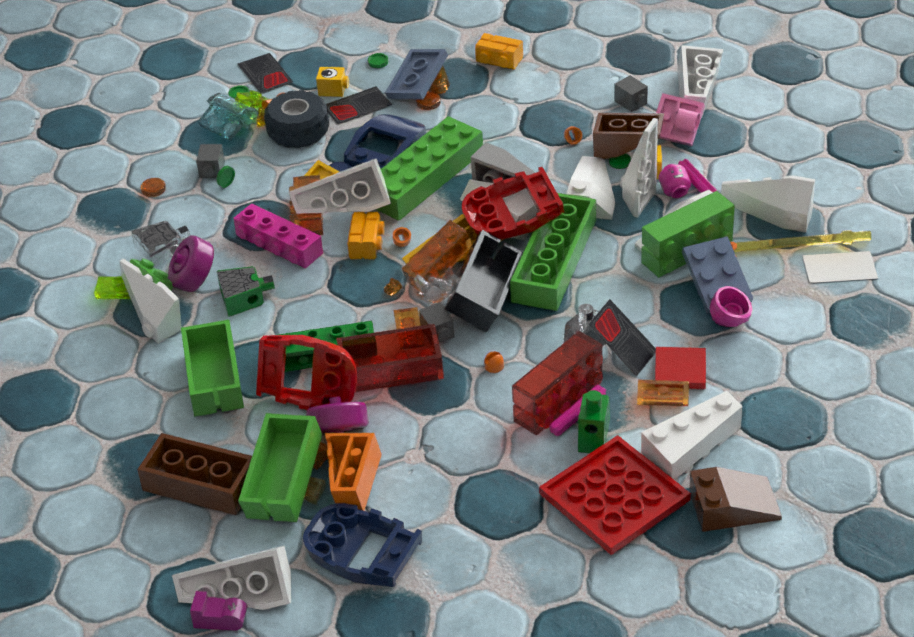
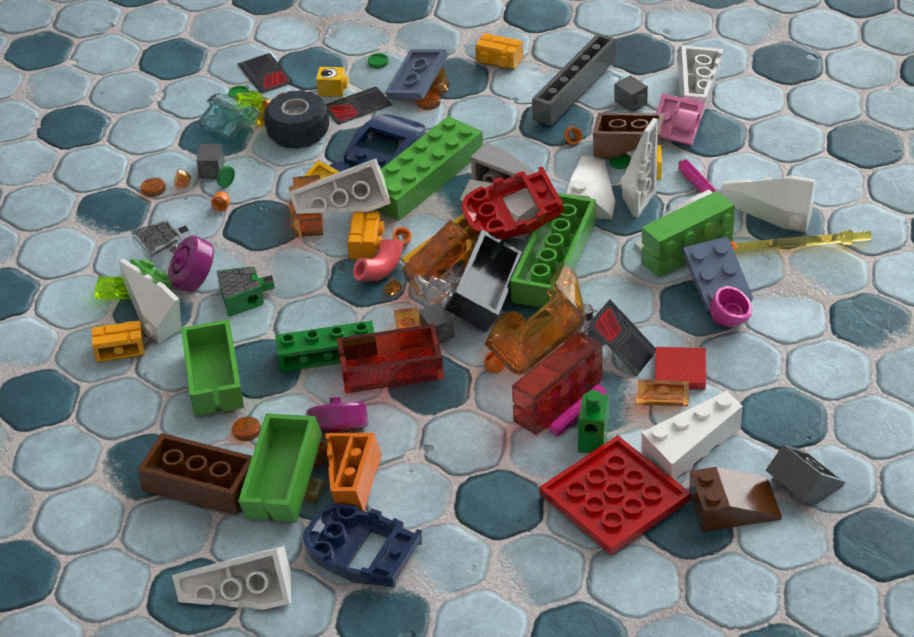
magenta leg [190,591,248,631] -> none
dark pink brick [233,203,323,269] -> none
red slope [256,335,357,410] -> none
dark pink head [658,164,691,198] -> none
white sticker [803,251,878,283] -> none
none -> light orange brick [92,321,145,362]
none -> clear orange hinge [174,169,191,188]
none -> orange hinge [211,191,230,211]
none -> clear orange piece [232,417,261,441]
none -> coral cylinder [353,239,403,282]
none -> clear orange windscreen [484,263,586,375]
none -> dark grey brick [532,33,616,126]
none -> dark grey slope [765,444,846,505]

